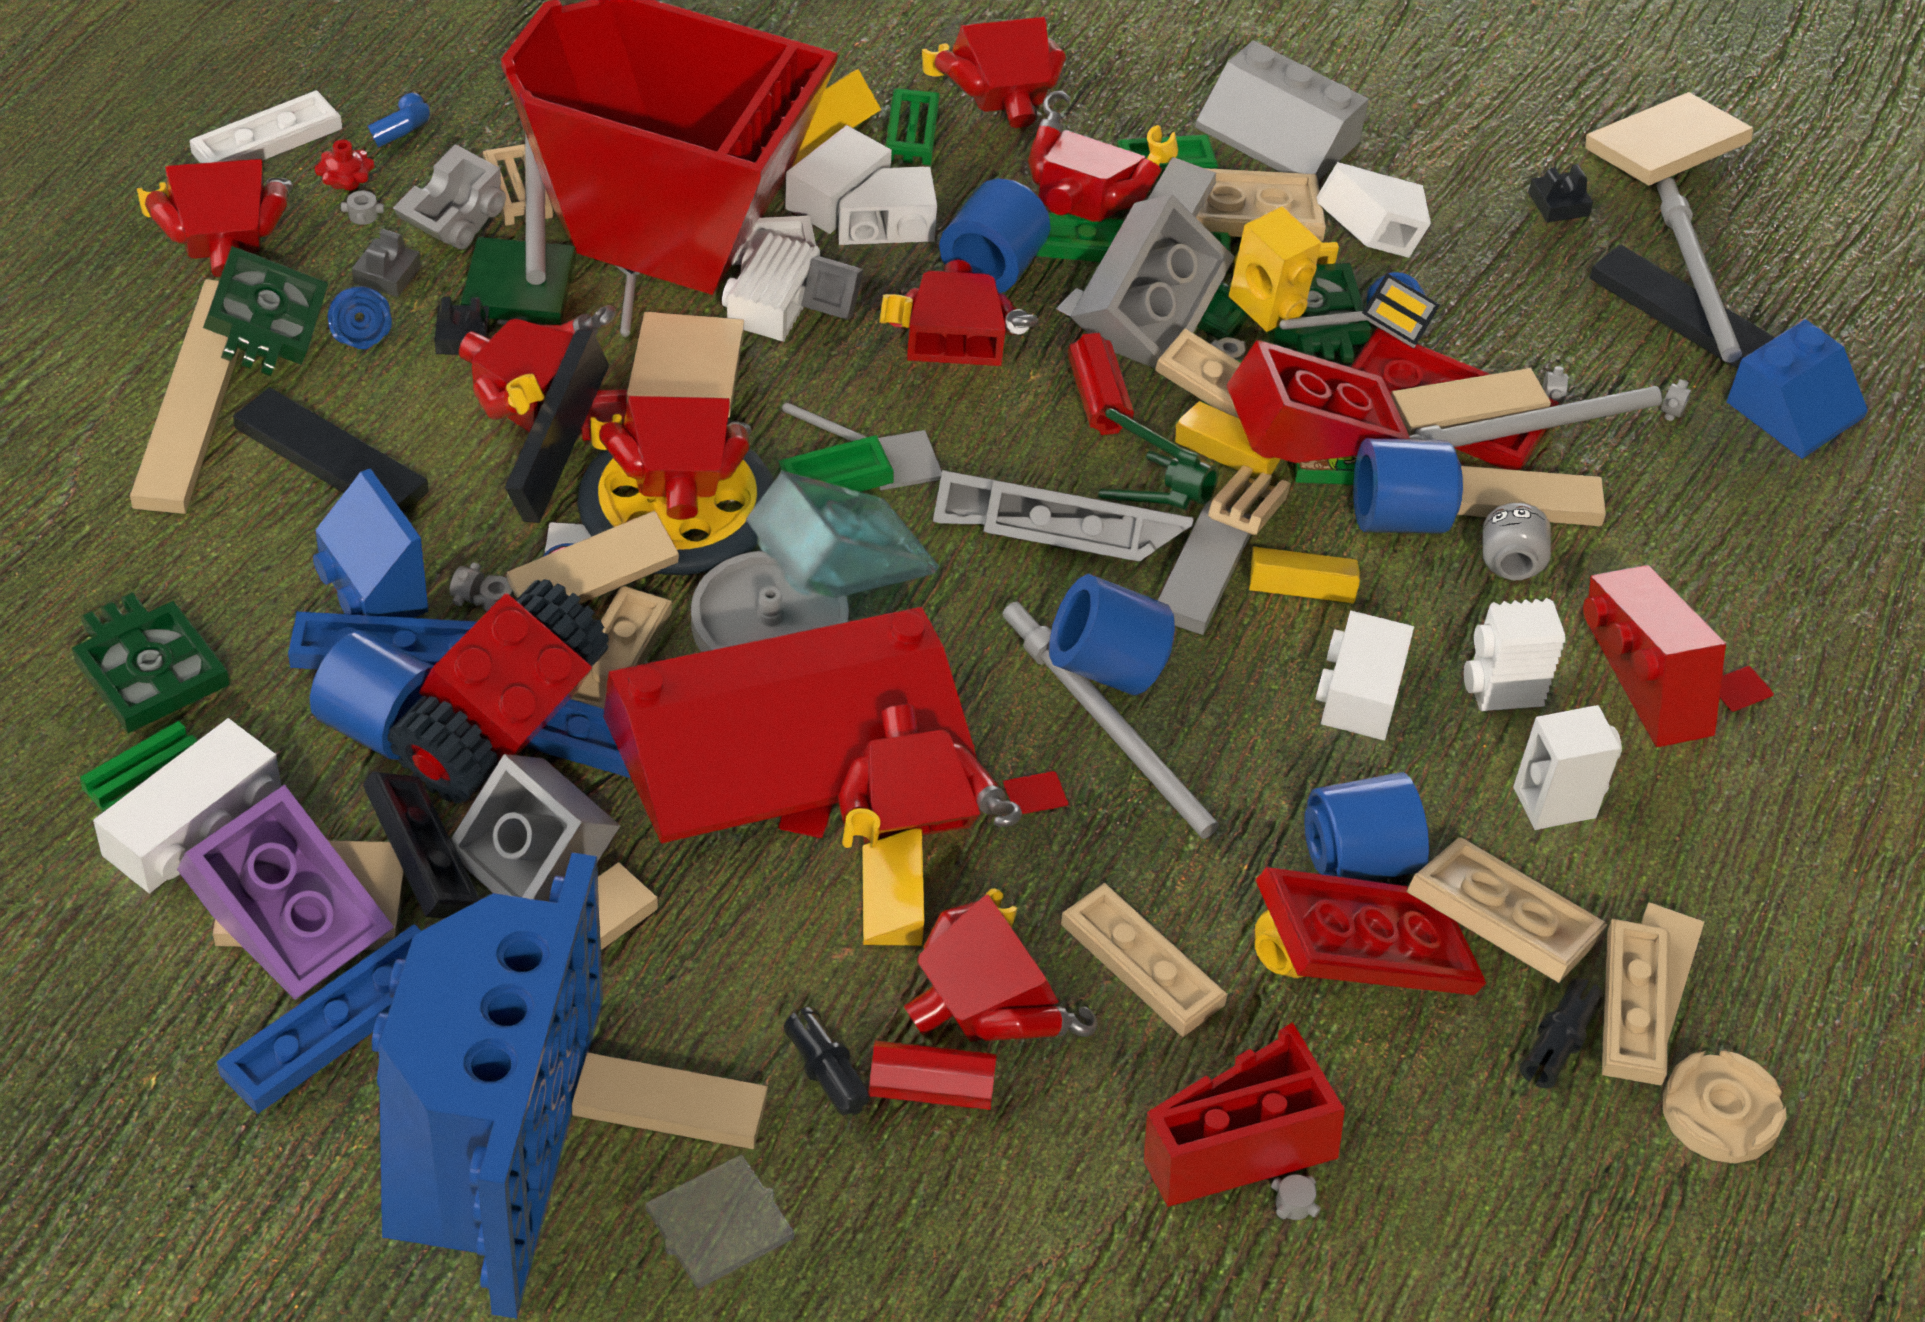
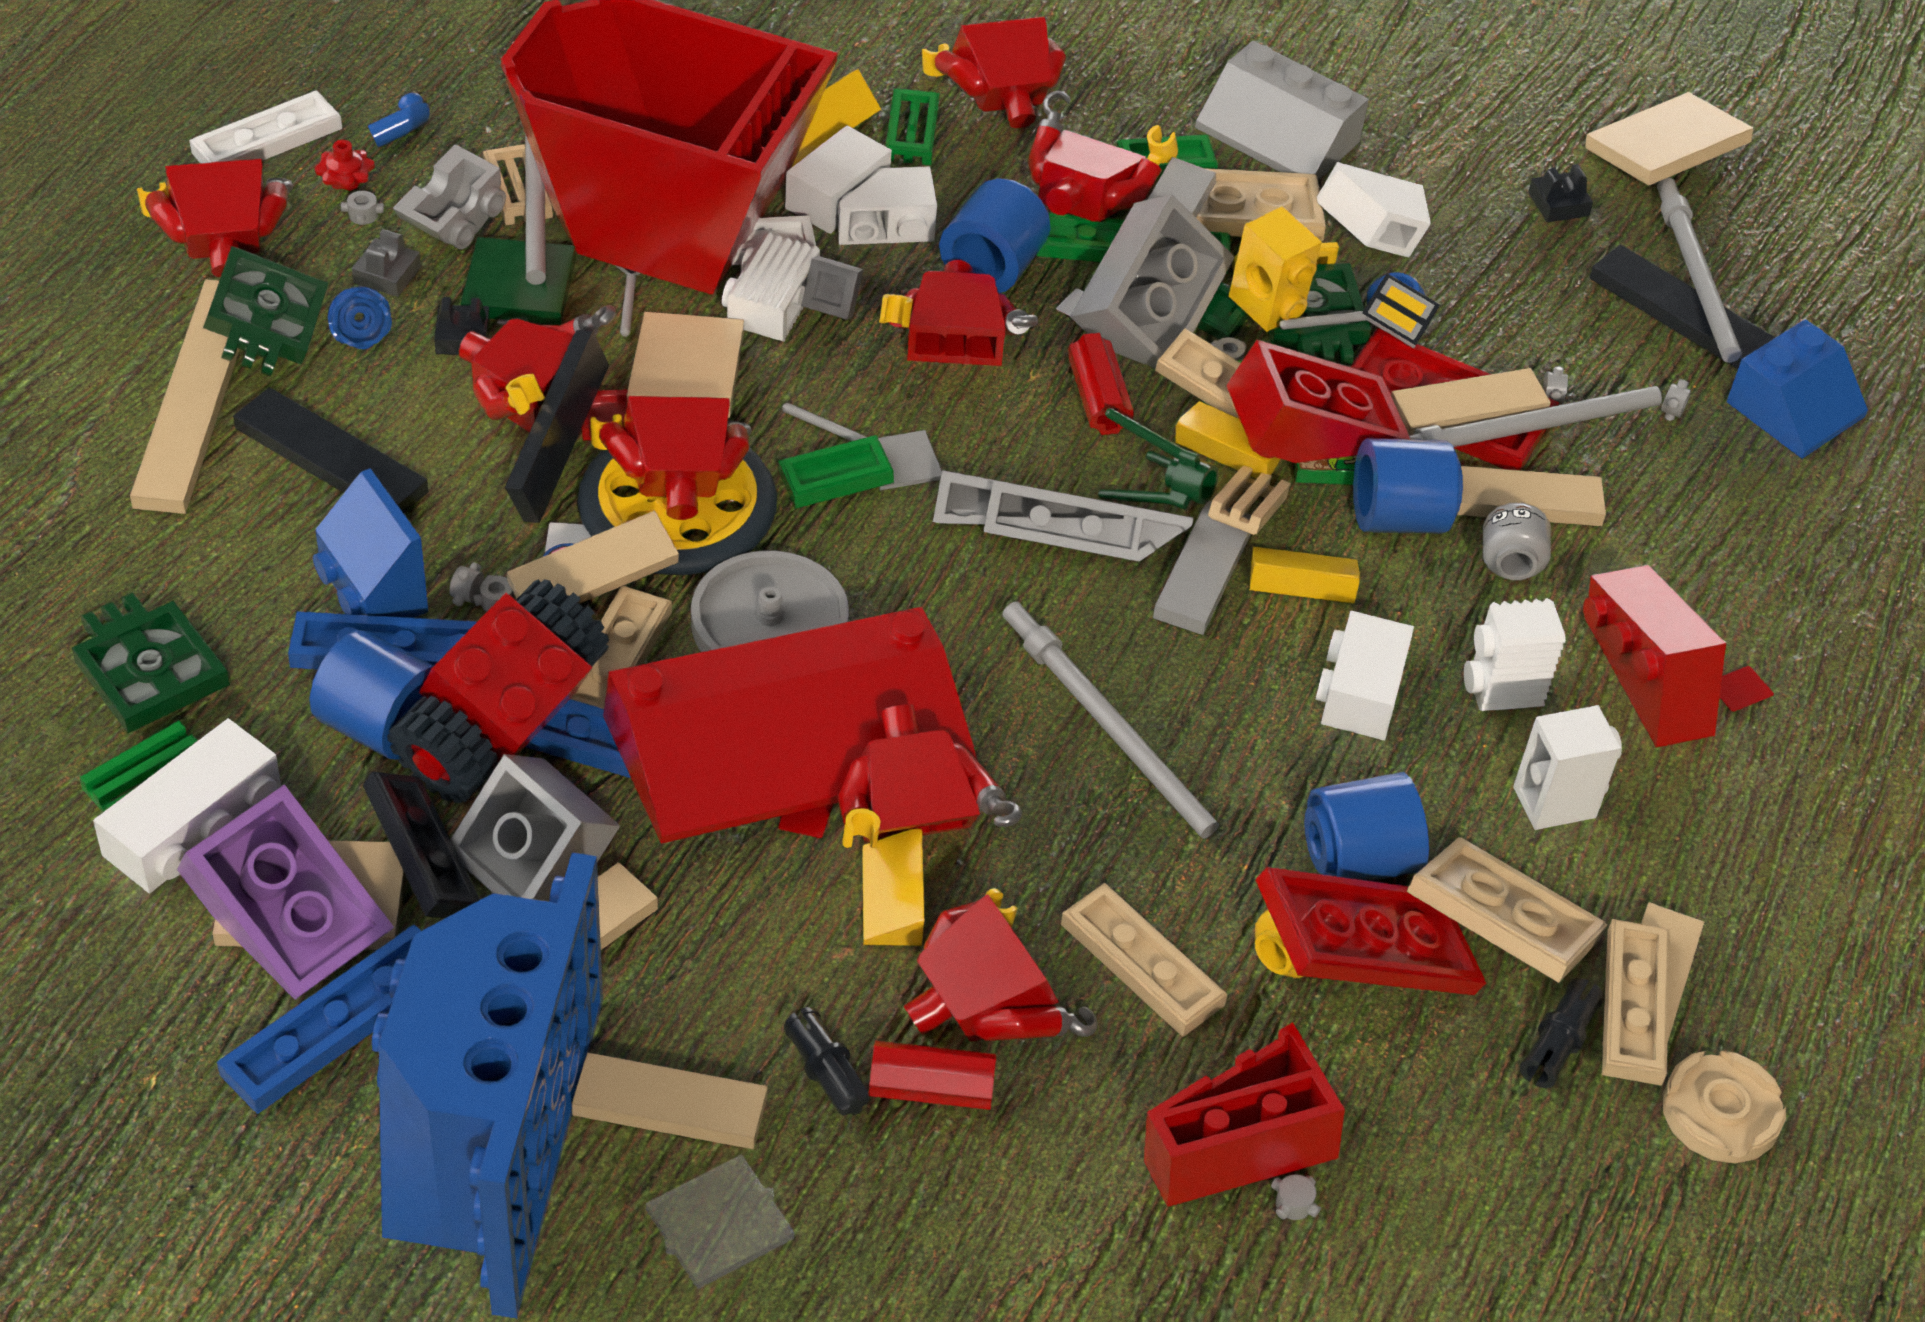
clear light blue slope [745,471,939,598] -> none
red sticker [1003,771,1068,814] -> none
blue piece [1049,574,1175,696] -> none

